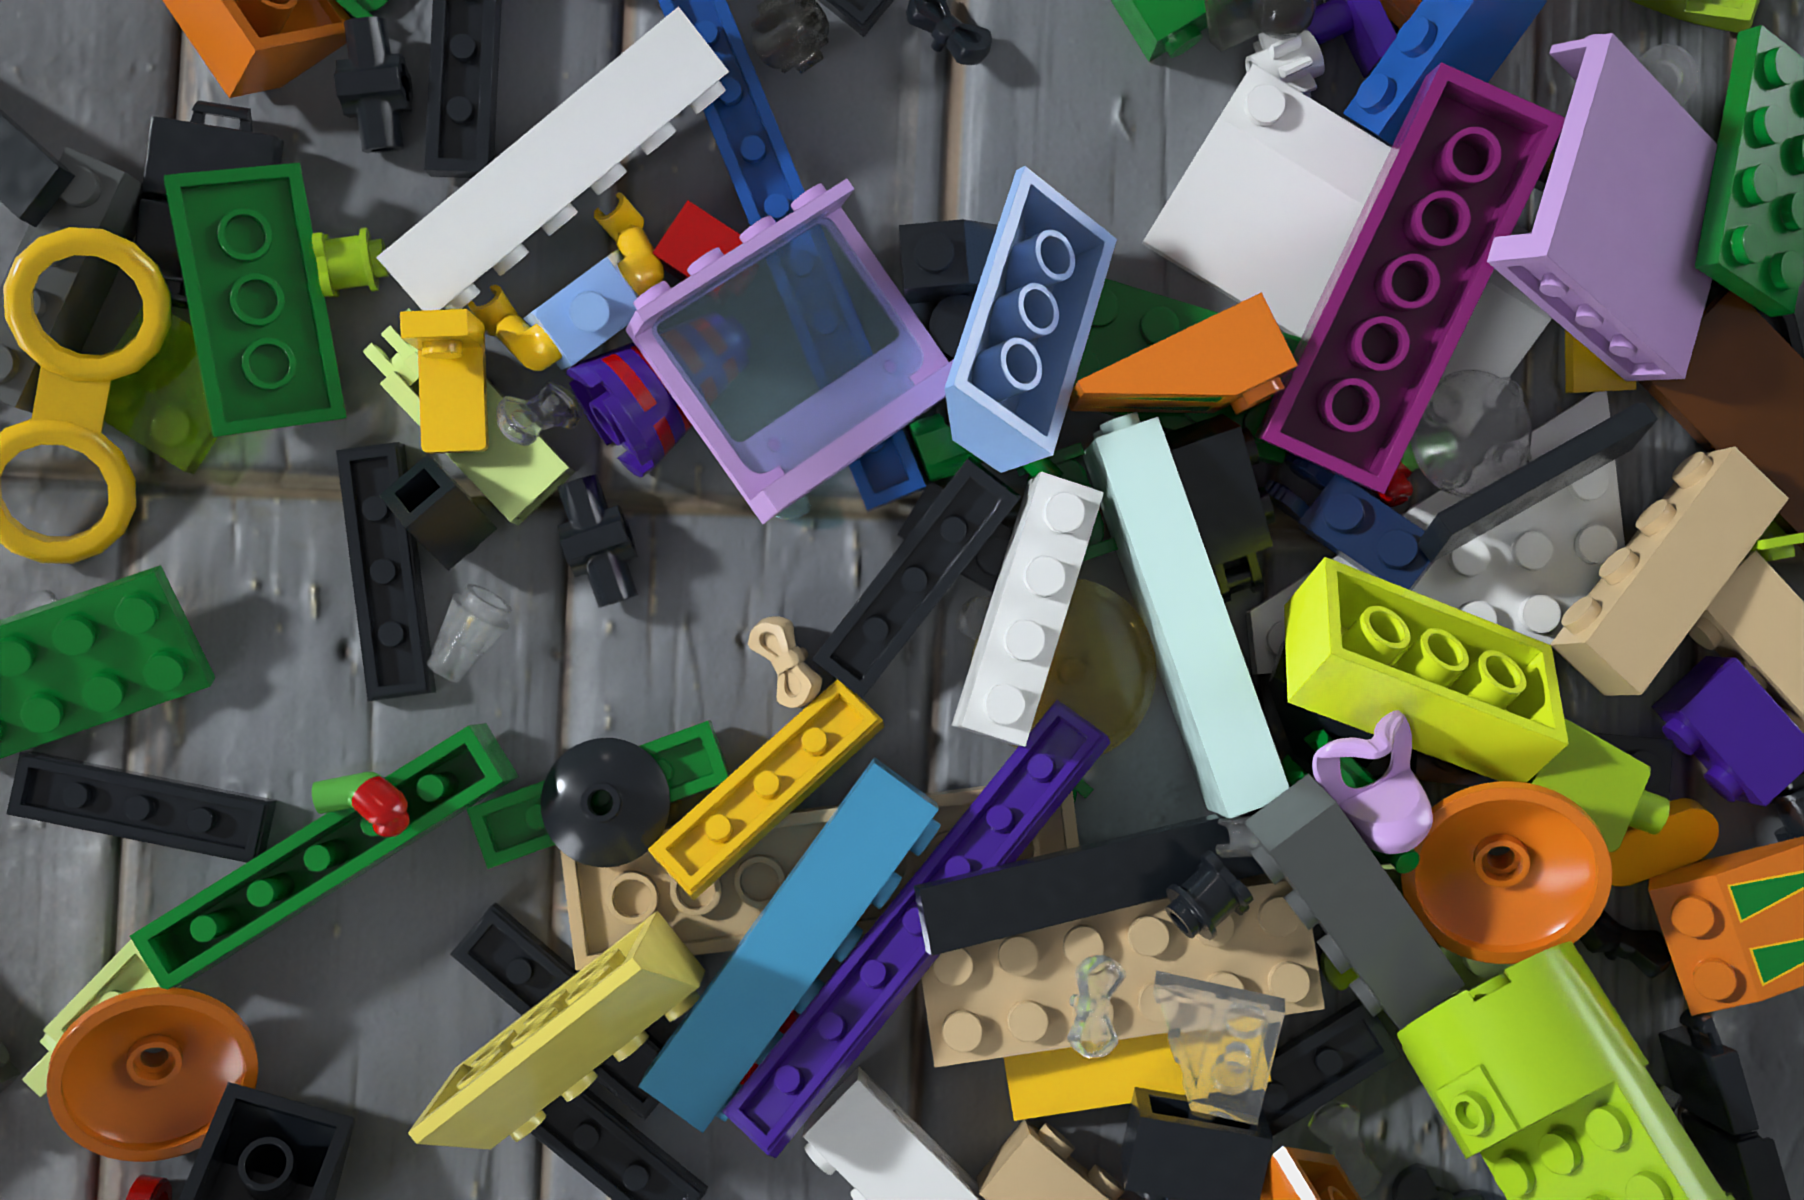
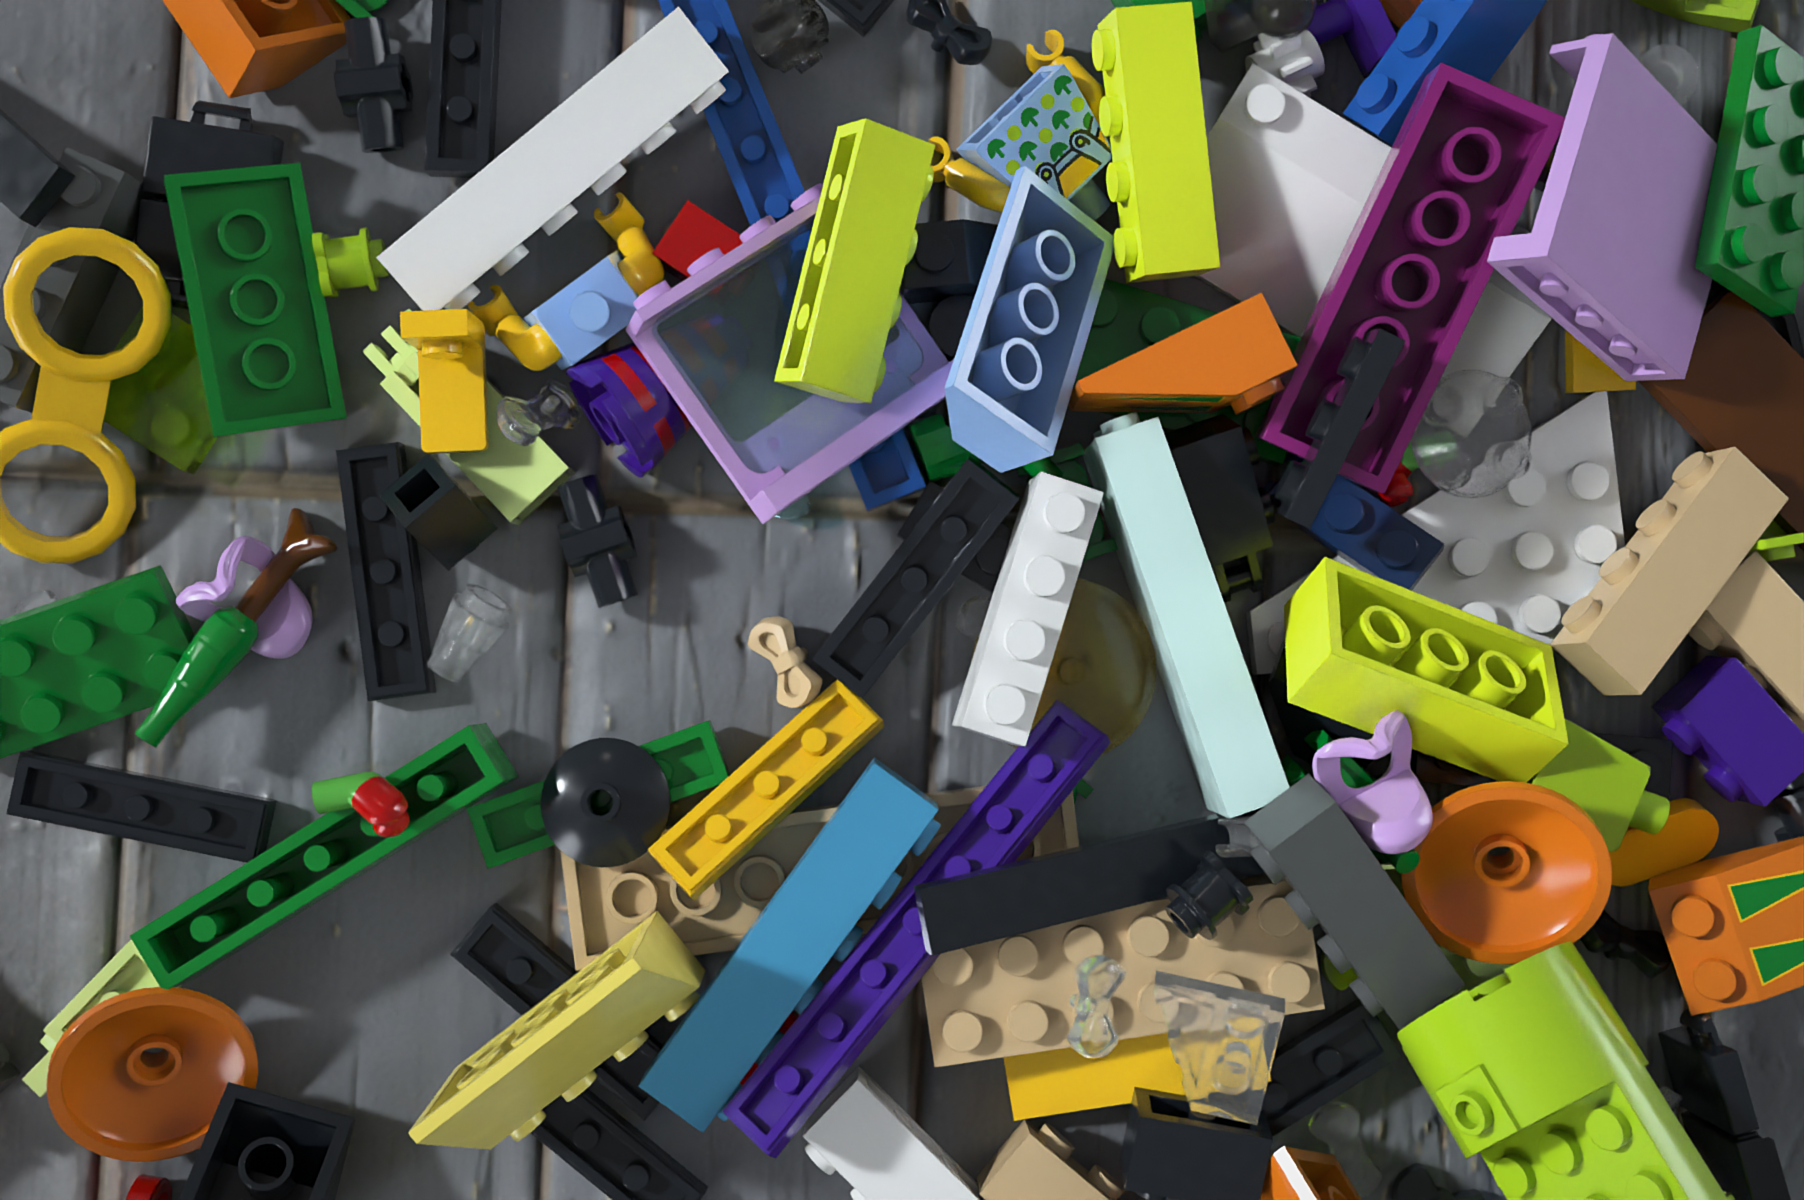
black tile [1418,402,1658,563] -> none
none -> green piece [135,508,337,748]
none -> lavender piece [176,536,313,659]
none -> neon yellow brick [774,118,935,403]
none -> torso [928,30,1112,221]
none -> neon yellow brick [1092,2,1220,283]
none -> black plate [1275,329,1405,529]

